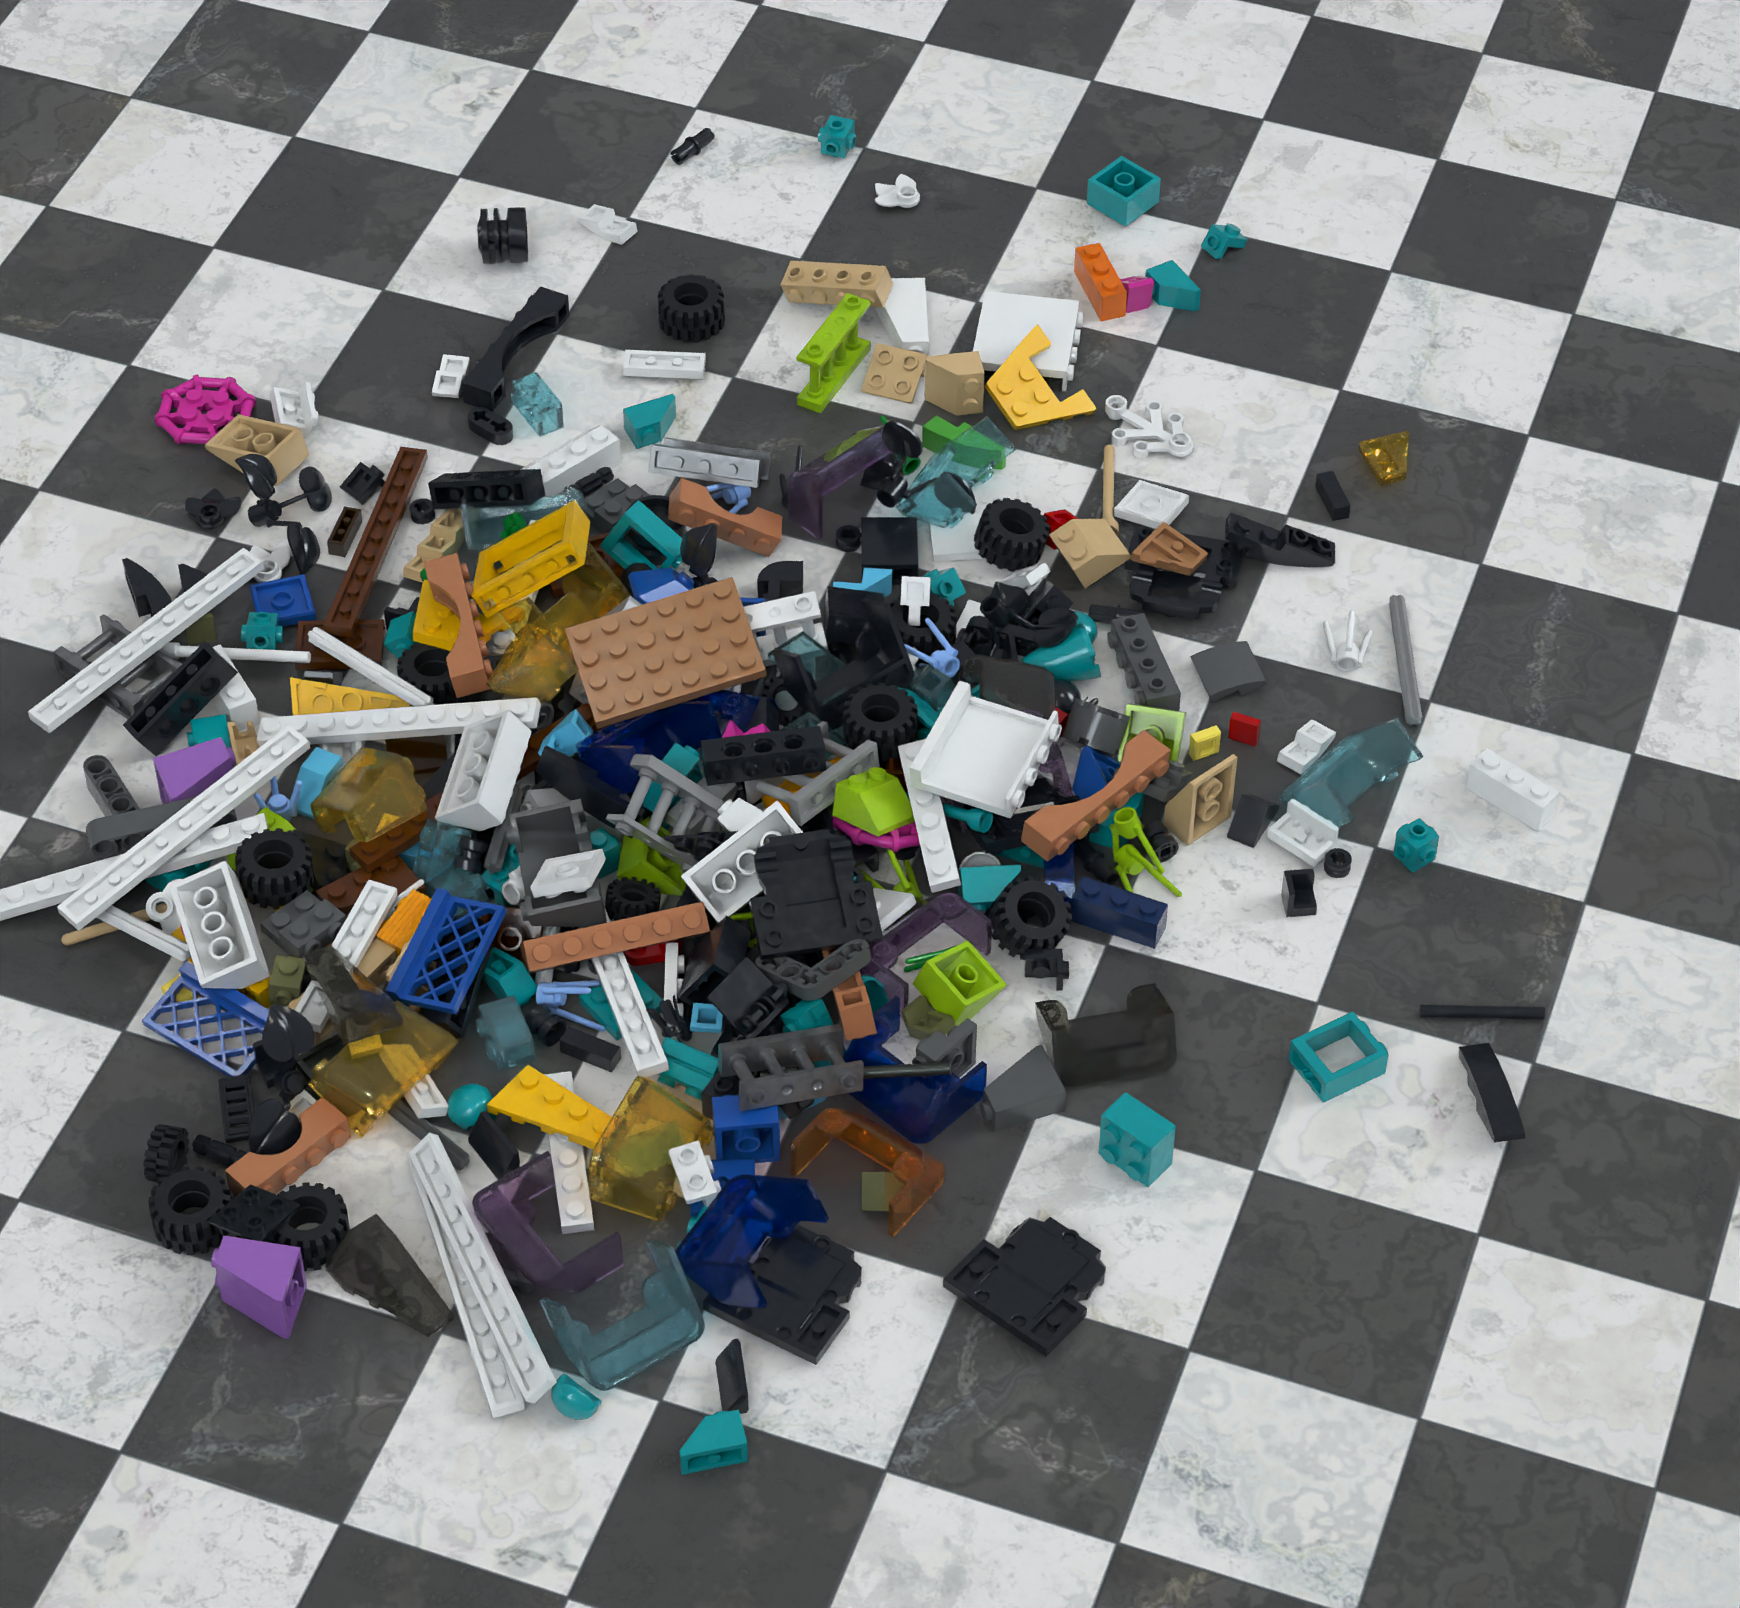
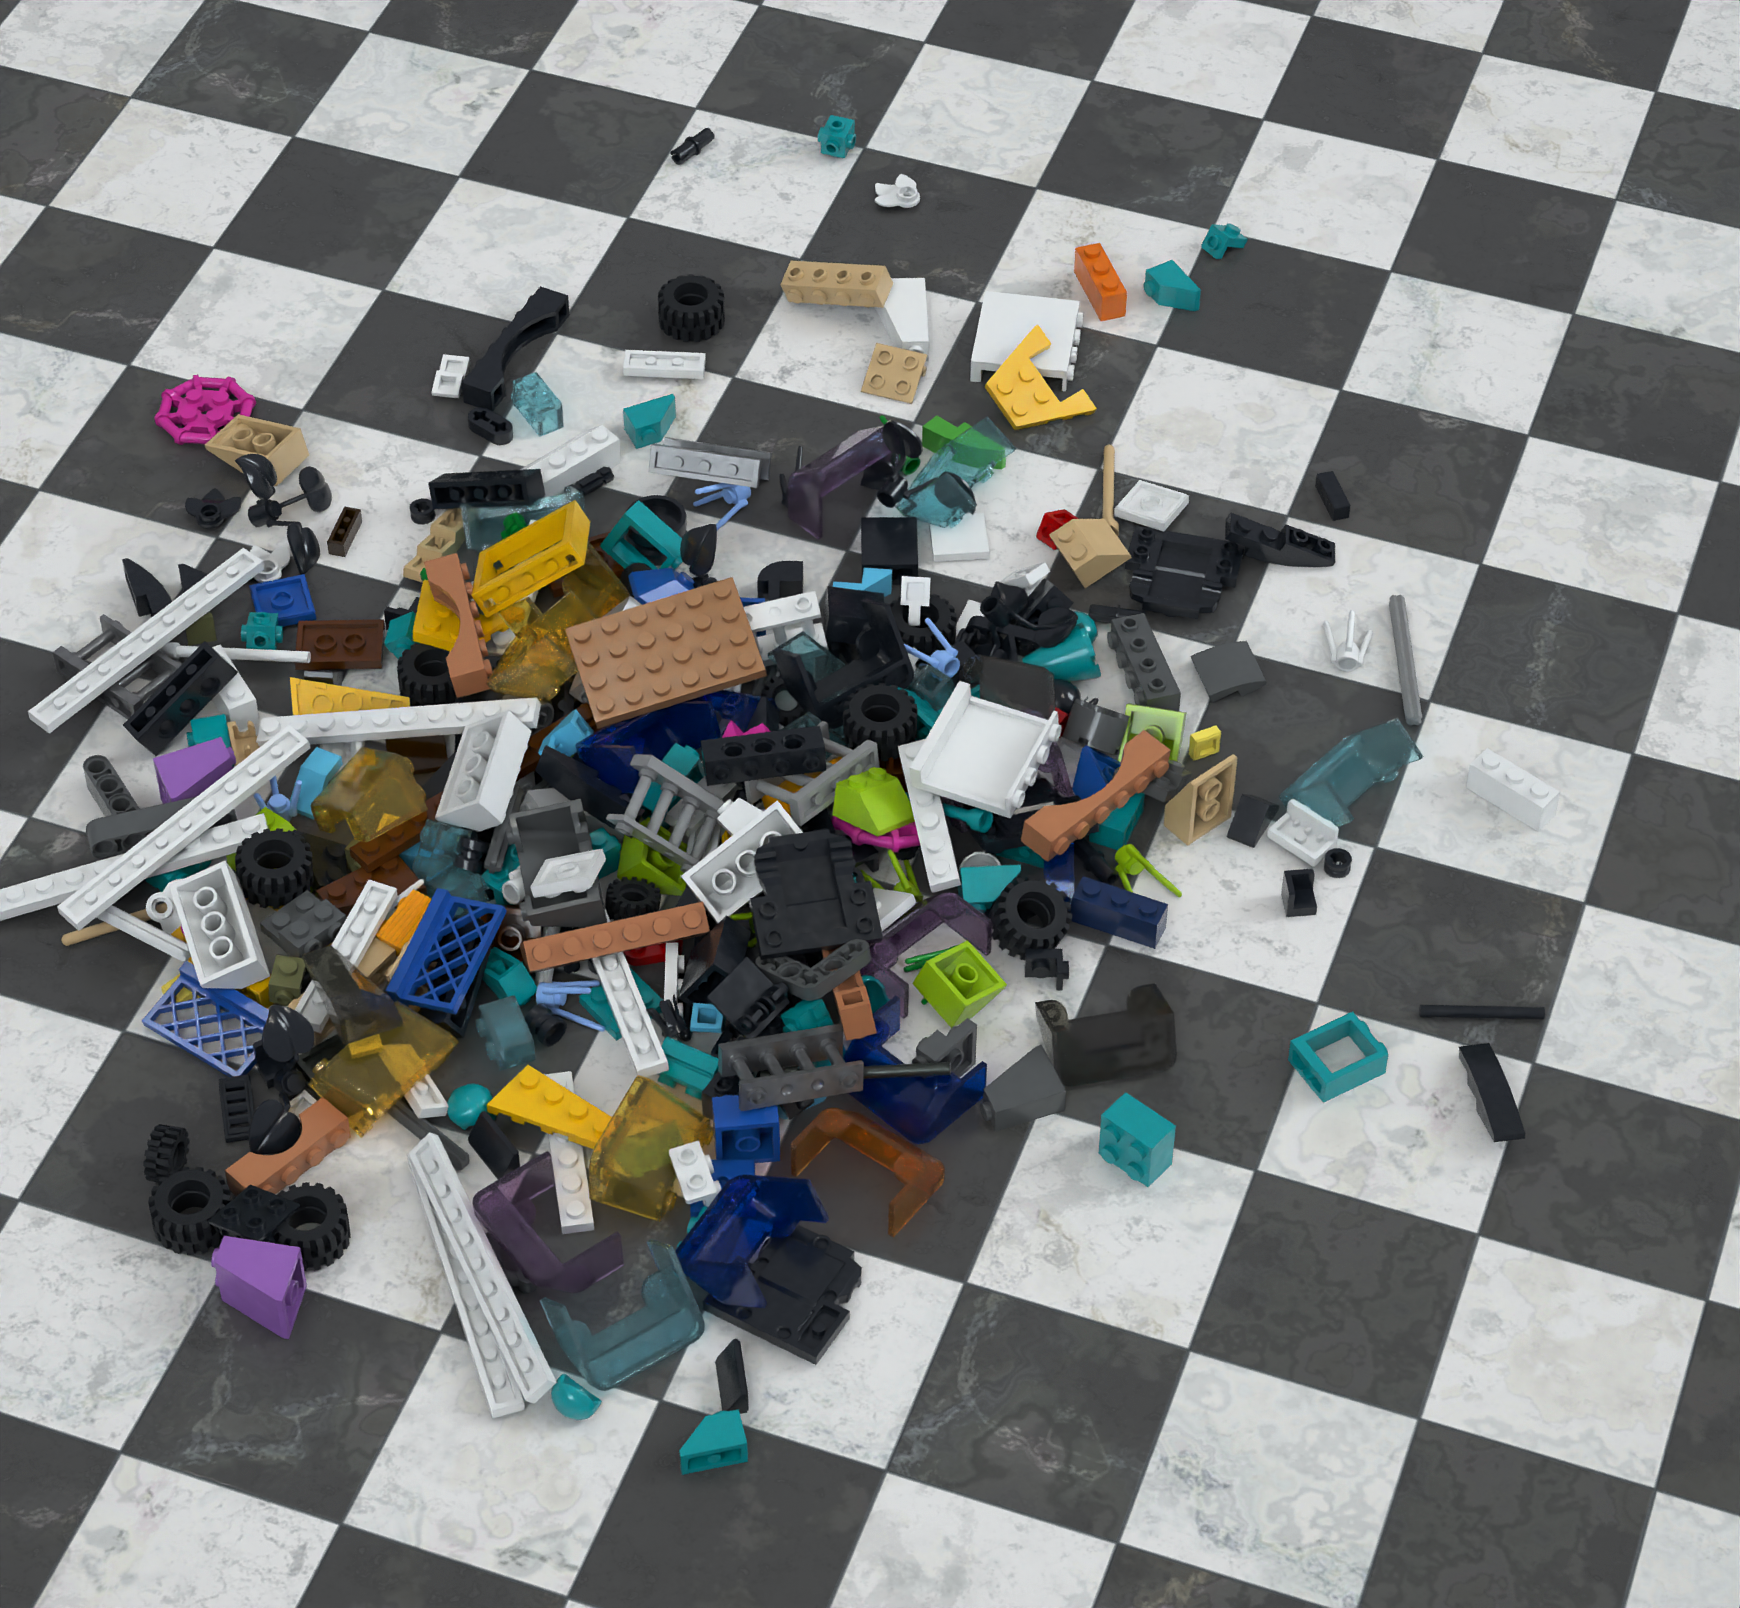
black axle [192,1134,247,1166] -> none
white bracket [270,381,318,437] -> none
white axle [308,627,434,706] -> none
reddish brown plate [323,447,428,637] -> none
clear smoke wedge [325,1214,455,1337] -> none
black bracket [340,462,385,505] -> none
black wheel [477,207,528,264] -> none
black piece [559,1027,621,1072] -> none
white slope [578,204,638,245] -> none
dark grey plate [578,478,651,533] -> none
black hinge [663,831,738,862] -> none
nougat arch [668,478,782,557] -> none
lime fence [796,293,871,413] -> none
black bush [836,525,861,552] -> none
olive panel [862,1171,907,1211] -> none
olive bracket [901,995,956,1040] -> none
teal brick [922,567,966,606] -> none
tan slope [924,351,984,416] -> none
black piece [943,1217,1106,1357] -> none
black tyre [973,498,1050,572] -> none
teal brick [1087,156,1161,226] -> none
white plant [1105,395,1193,459] -> none
lime plant [1109,807,1164,874] -> none
dark pink slope [1120,276,1154,313] -> none
medium nougat wing [1130,522,1208,576] -> none
black wheel [1138,821,1179,863] -> none
red tile [1228,711,1261,747] -> none
white slope [1277,720,1336,774] -> none
clear yellow wing [1358,430,1409,486] -> none
teal brick [1393,818,1439,873] -> none

